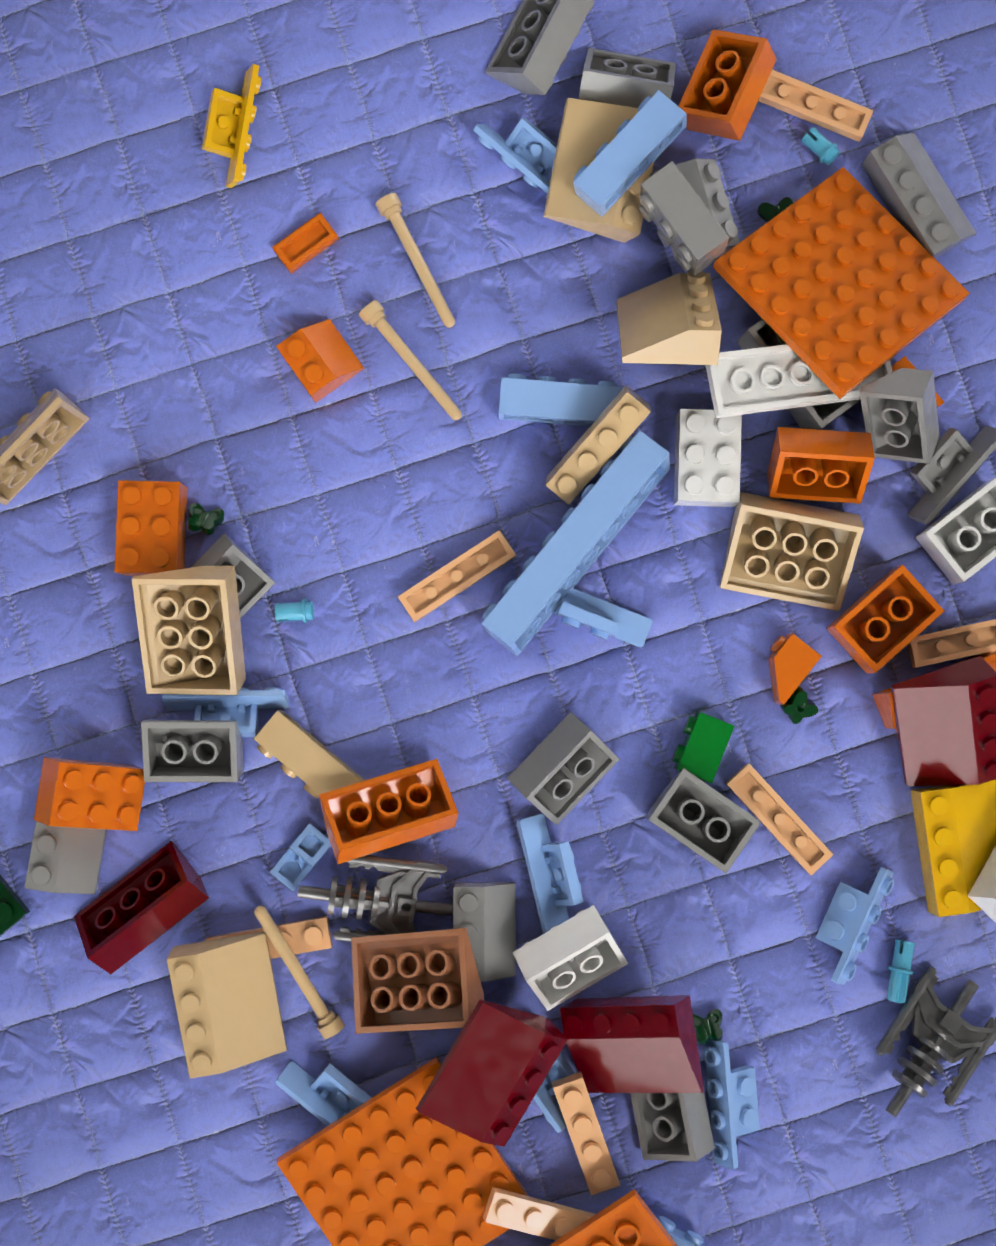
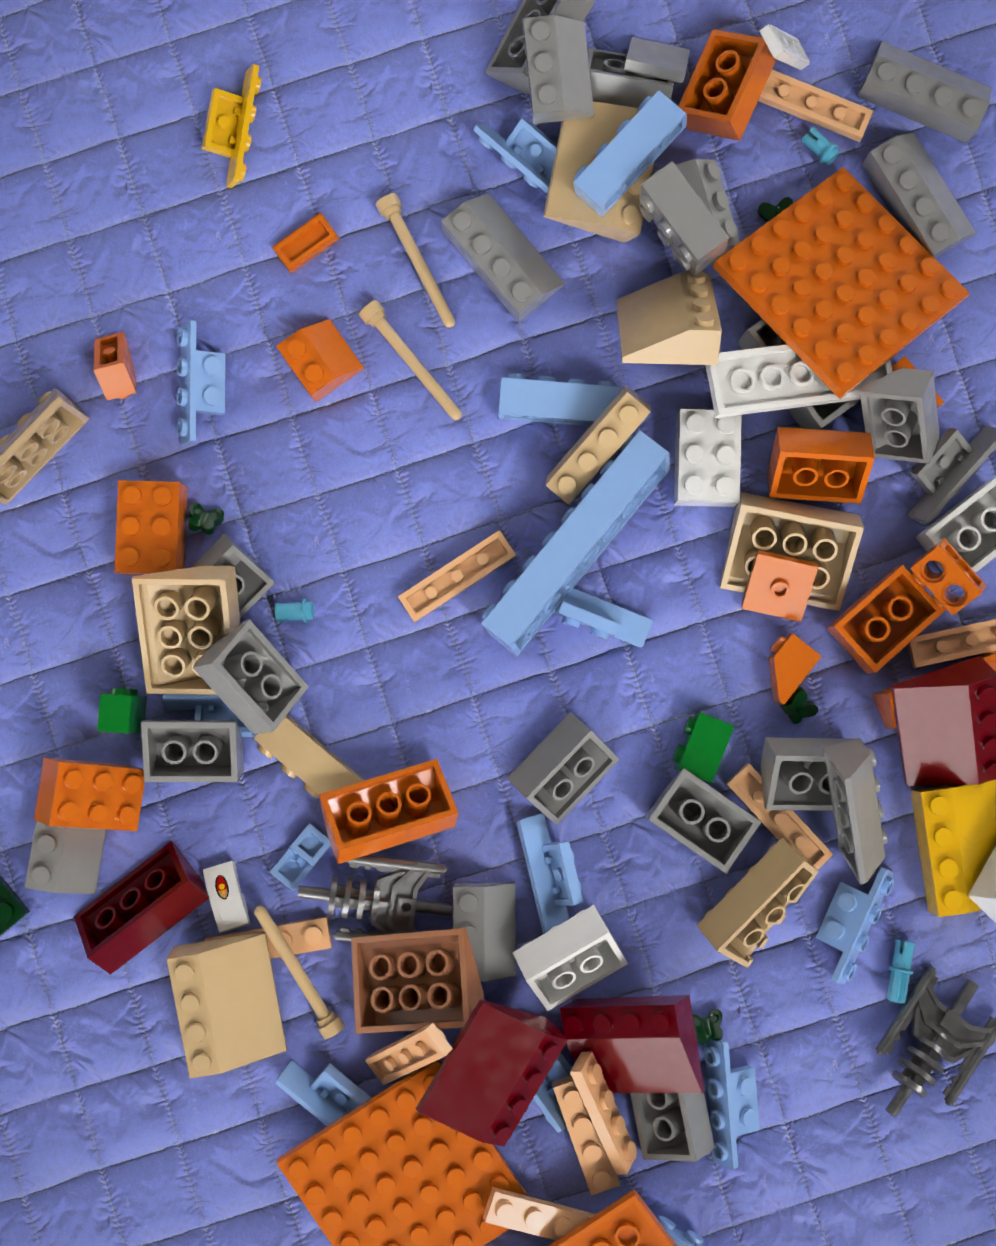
none -> slope [93,331,136,400]
none -> green brick [97,688,147,734]
none -> light blue bracket [176,320,225,445]
none -> light grey slope [192,619,309,734]
none -> white slope [203,861,251,933]
none -> light nougat plate [365,1023,453,1085]
none -> light grey slope [441,193,565,323]
none -> light grey slope [523,15,594,124]
none -> light nougat plate [570,1051,637,1175]
none -> light grey tile [624,37,690,83]
none -> tan wedge [696,837,819,968]
none -> orange plate [741,550,818,622]
none -> white tile [760,24,810,70]
none -> light grey slope [760,737,853,811]
none -> light grey slope [823,738,888,885]
none -> light grey slope [857,41,992,143]
none -> orange brick [910,538,986,616]

